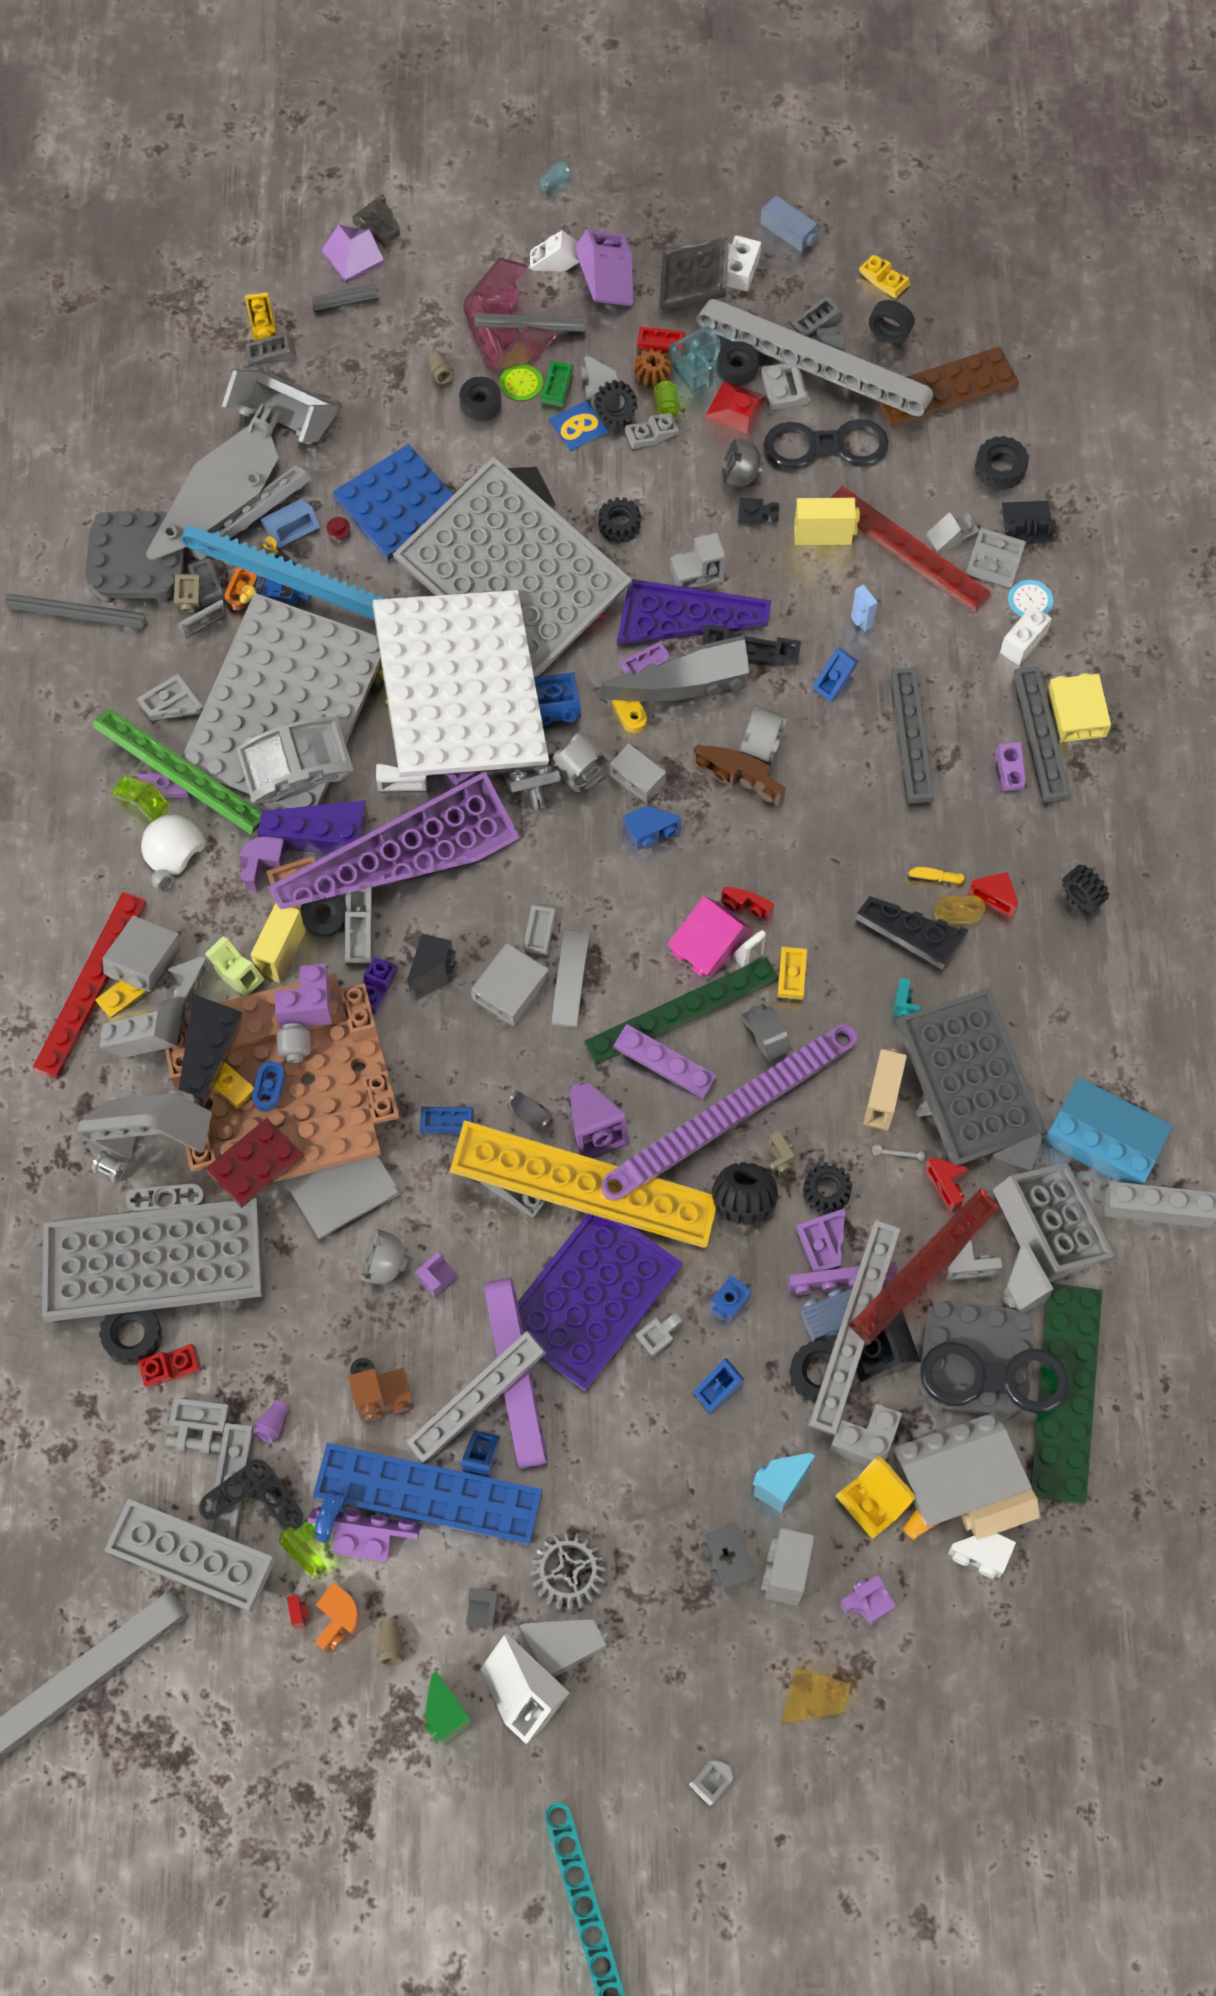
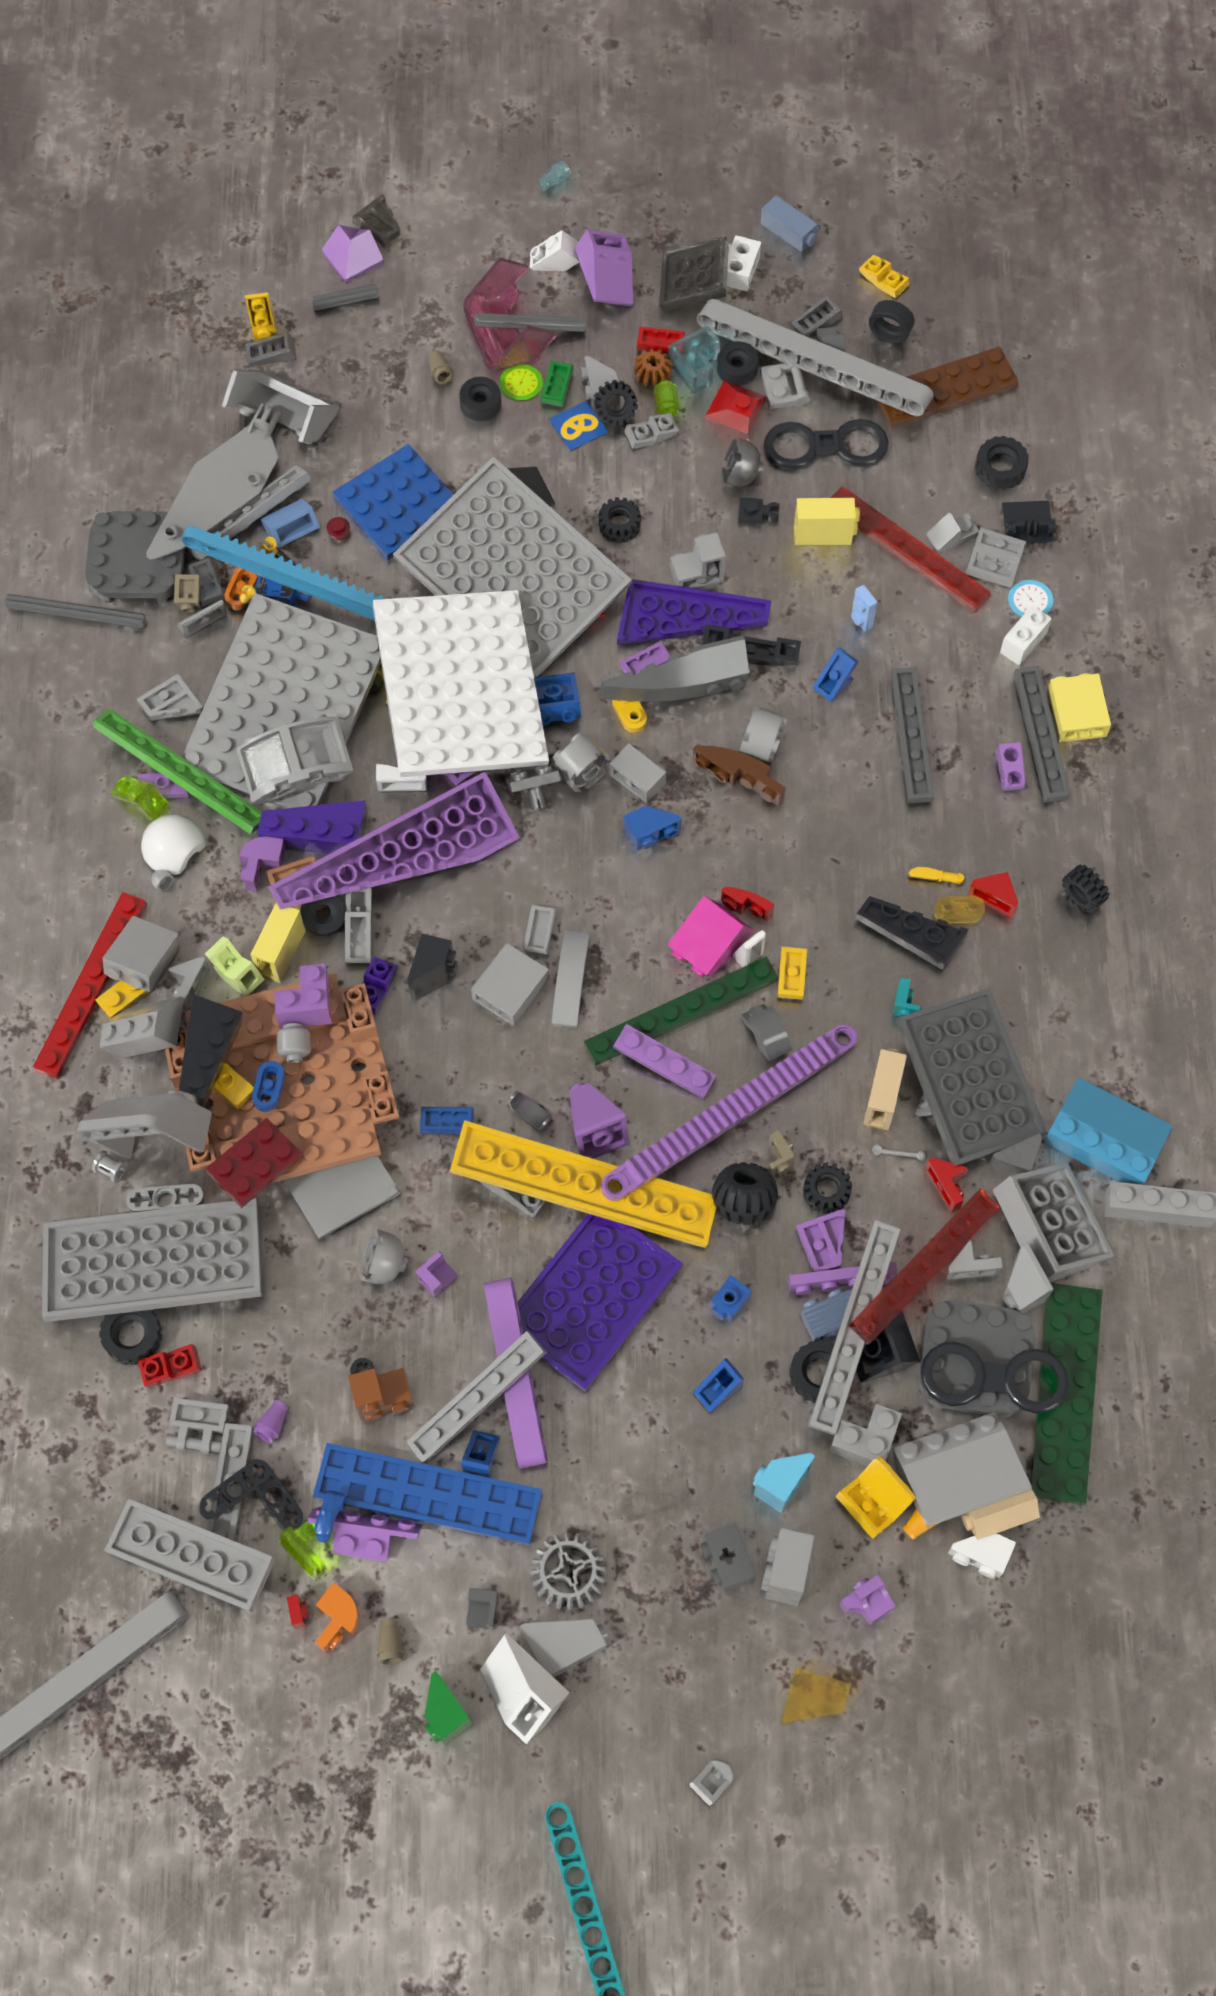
light grey plate [635,1312,683,1358] -> none

